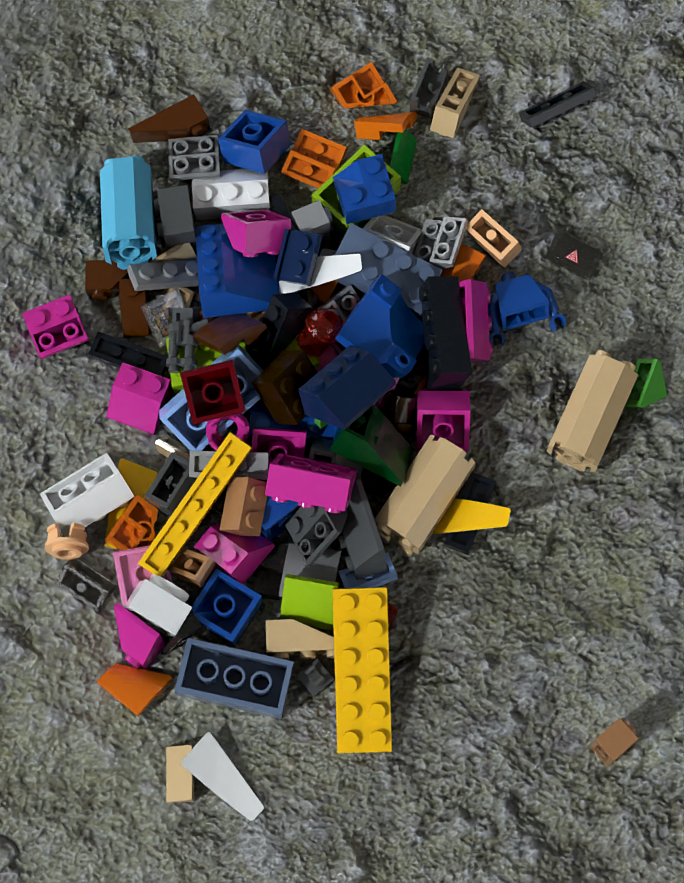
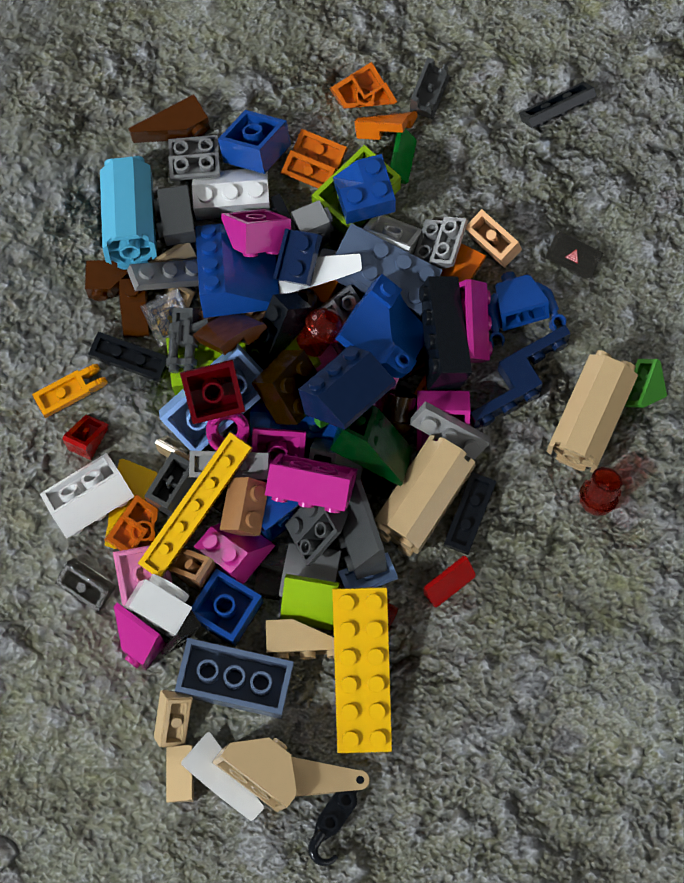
dark pink slope [22,294,89,360] -> none
light nougat piece [45,522,89,560] -> none
orange slope [96,663,173,717] -> none
dark pink slope [106,363,173,435] -> none
dark grey tile [296,659,334,698] -> none
tan slope [430,67,480,138] -> none
yellow sticker [432,498,511,534] -> none
medium nougat brick [589,718,639,767] -> none
none -> light orange hinge [32,364,108,418]
none -> red slope [62,414,109,460]
none -> tan slope [154,690,193,747]
none -> tan slope [212,737,370,866]
none -> light grey plate [410,401,490,460]
none -> red slope [423,555,476,608]
none -> dark blue bracket [470,325,571,428]
none -> clear red piece [579,467,623,516]

